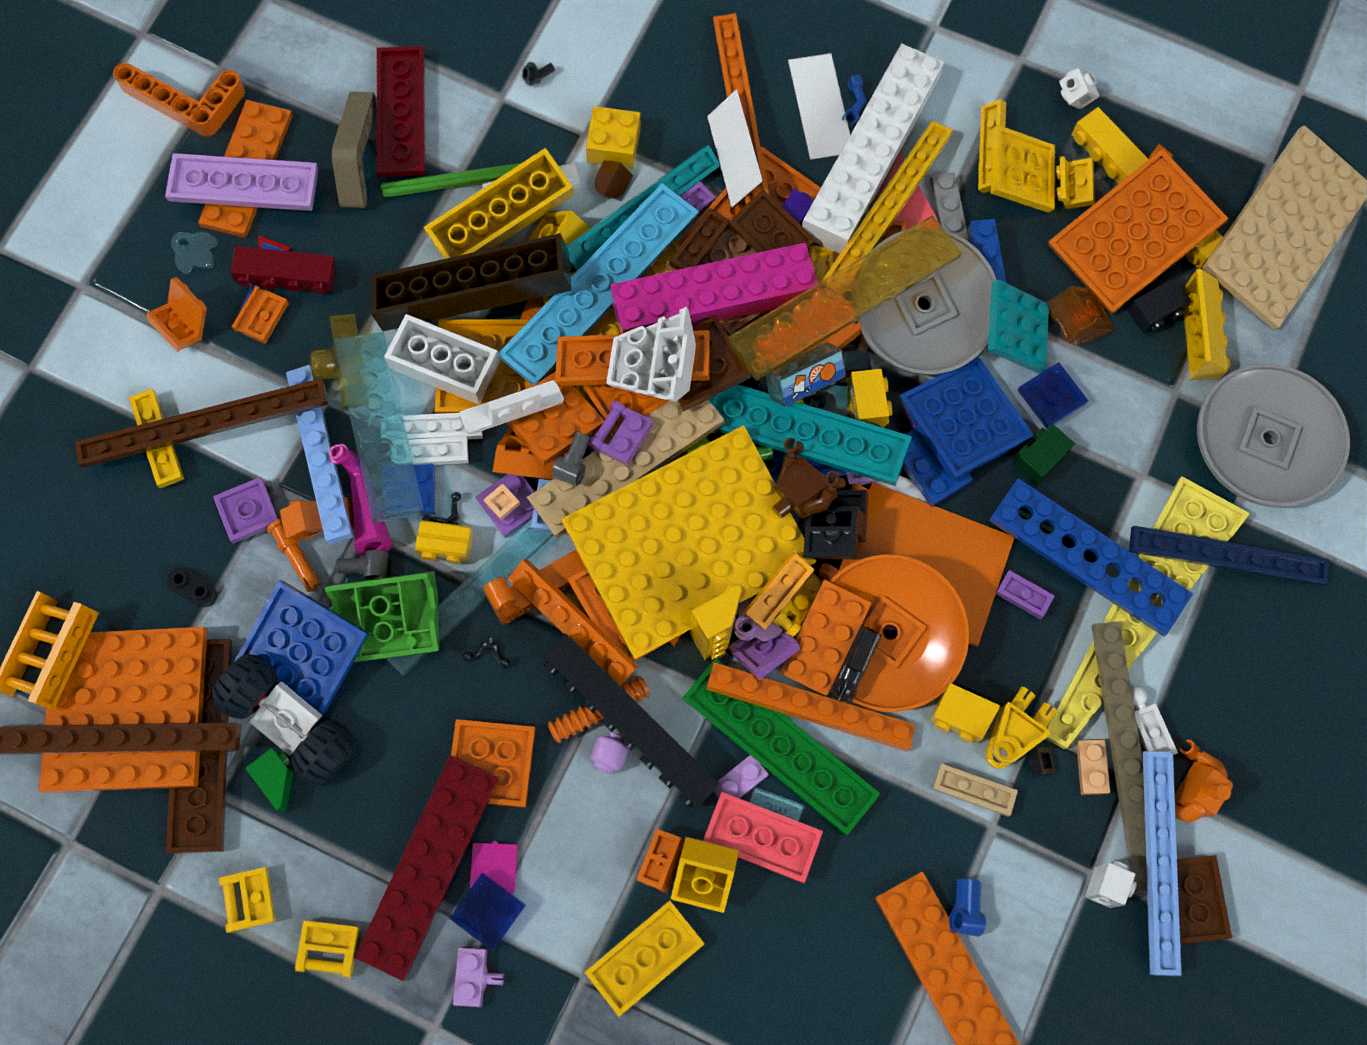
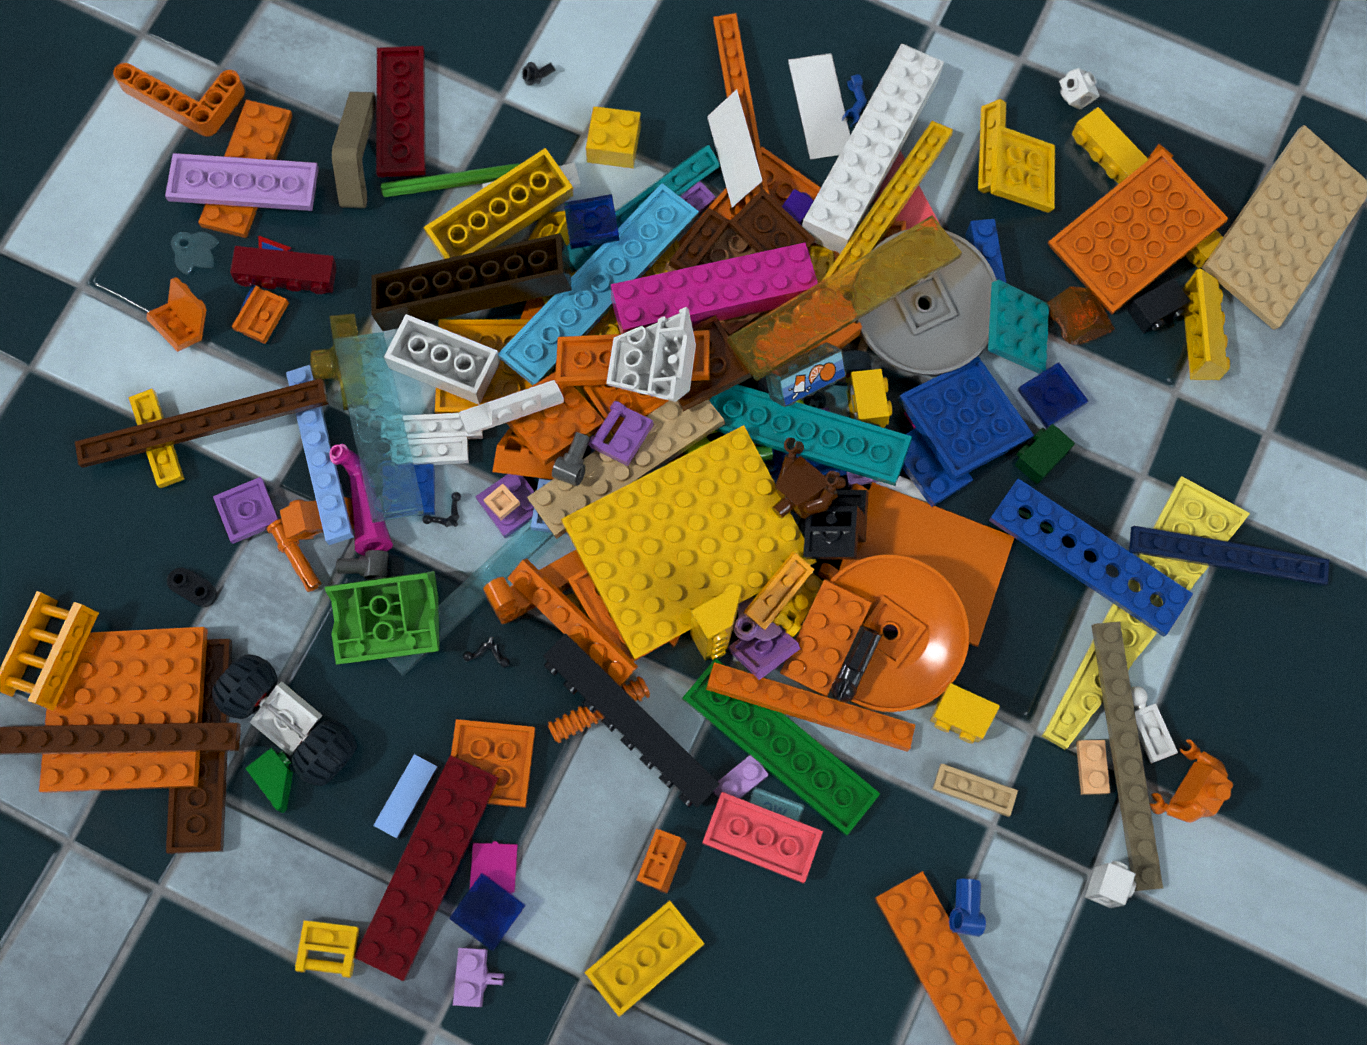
yellow plate [219,867,276,933] -> none
blue plate [233,580,370,725] -> none
yellow brick [415,520,474,565] -> none
lavender head [590,732,629,774] -> none
reddish brown brick [595,160,634,198] -> none
yellow brick [671,837,739,913] -> none
light grey plate [930,172,969,242] -> none
yellow piece [985,687,1058,769] -> none
medium lavender plate [996,570,1054,620] -> none
black plate [1028,747,1057,776] -> none
yellow bracket [1056,156,1095,209] -> none
light blue plate [1143,751,1181,976] -> none
reddish brown plate [1177,855,1232,944] -> none
light grey dish [1197,364,1350,508] -> none
none -> light blue tile [373,754,438,839]
none -> clear blue plate [564,194,620,249]

